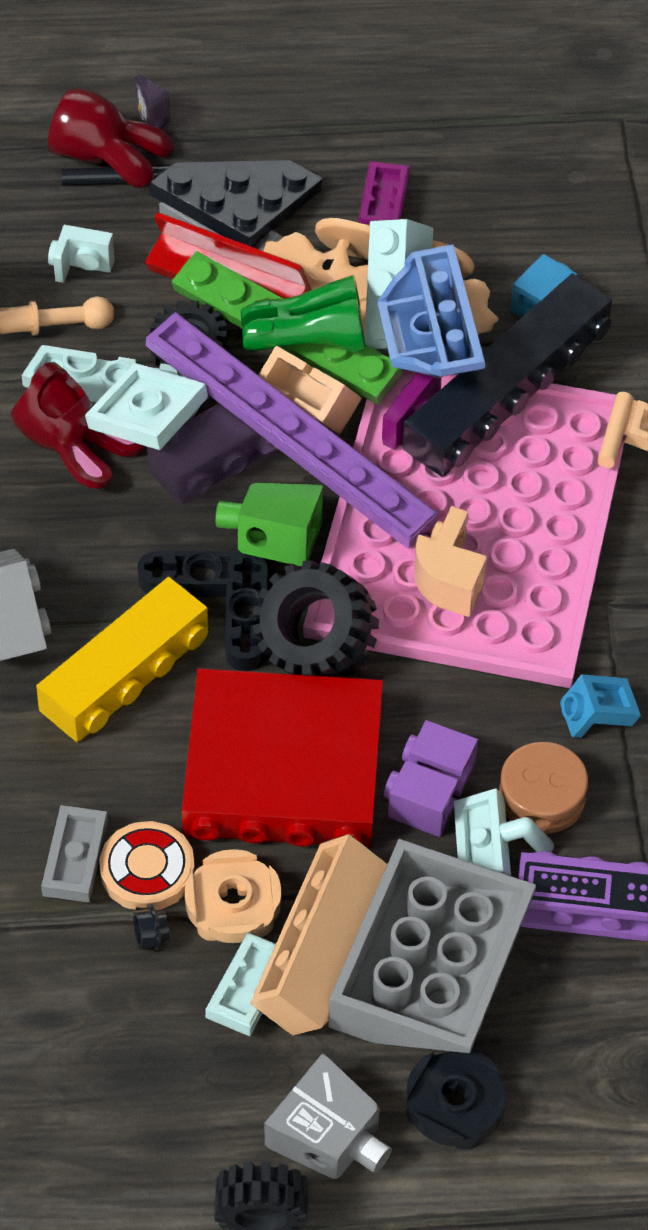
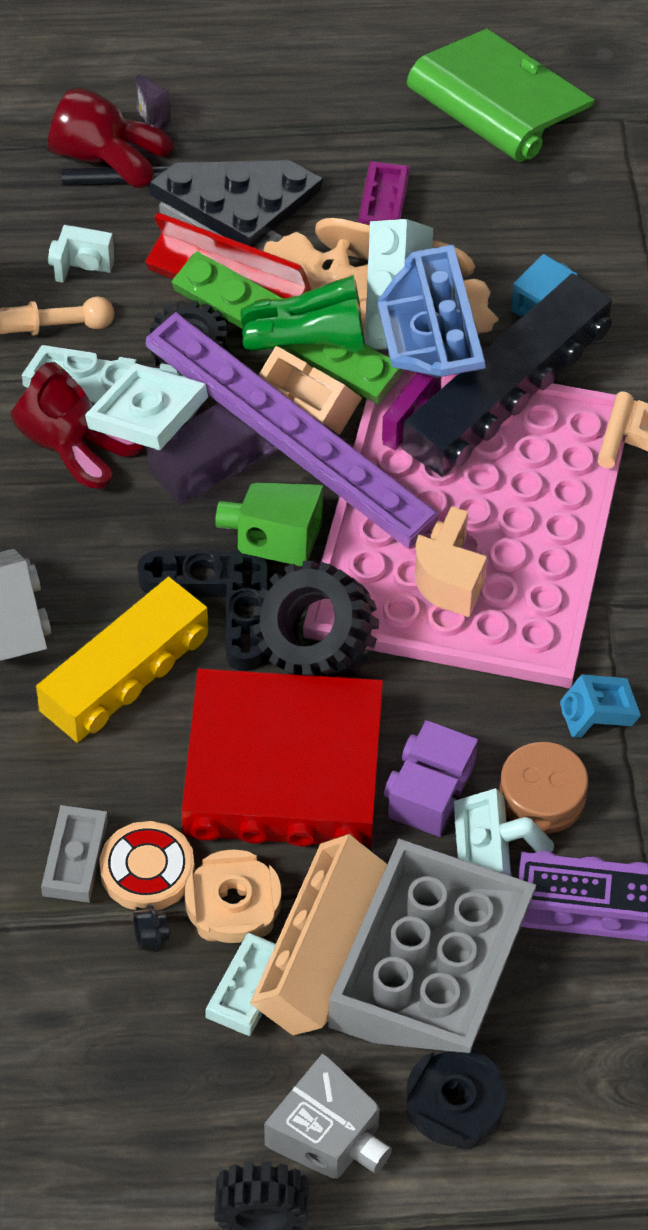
none -> bright green door [407,29,594,162]

